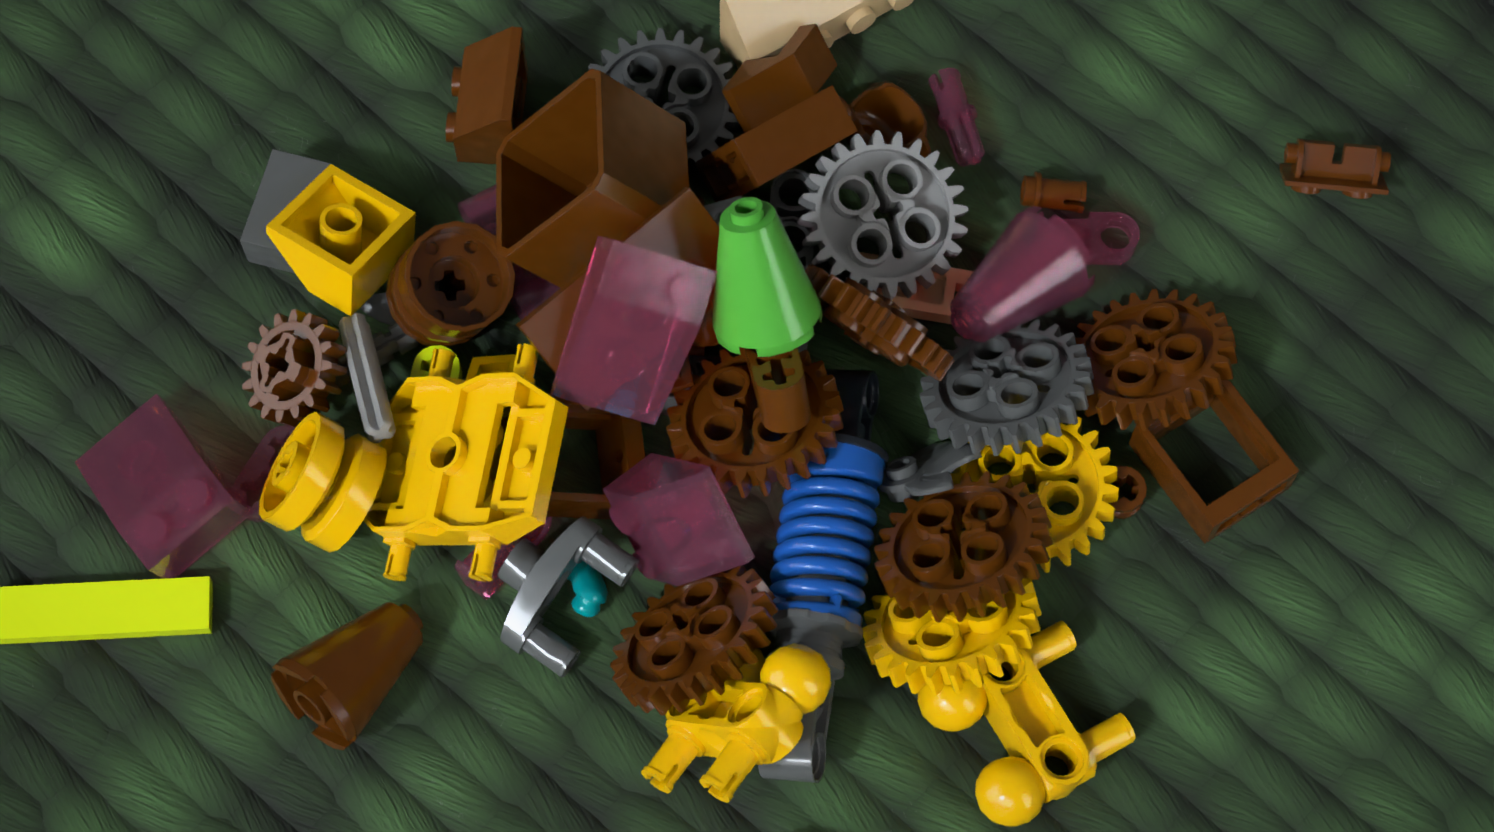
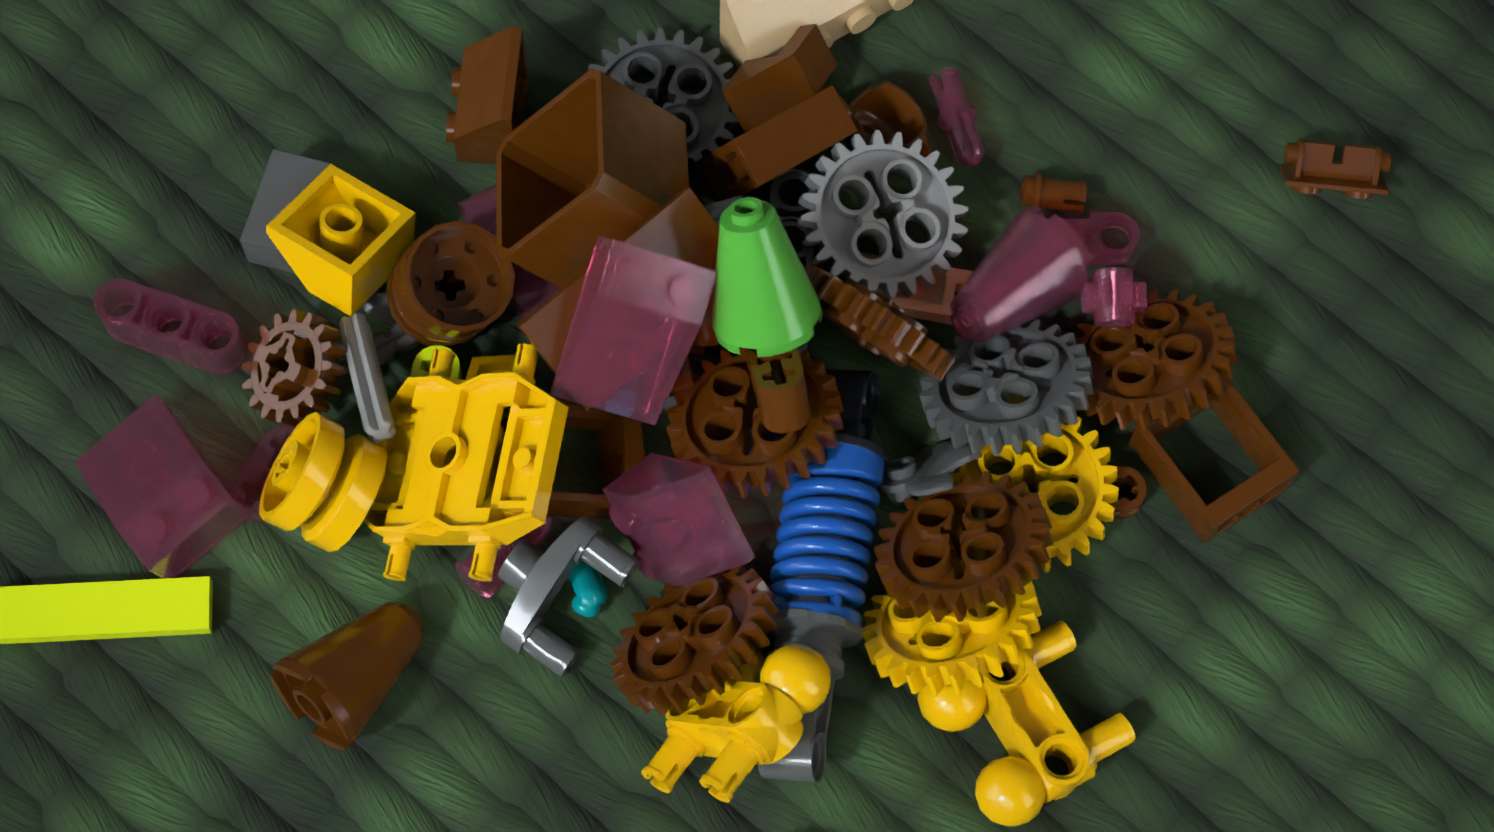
none -> clear pink beam [93,279,247,375]
none -> clear pink gear [1081,267,1147,328]

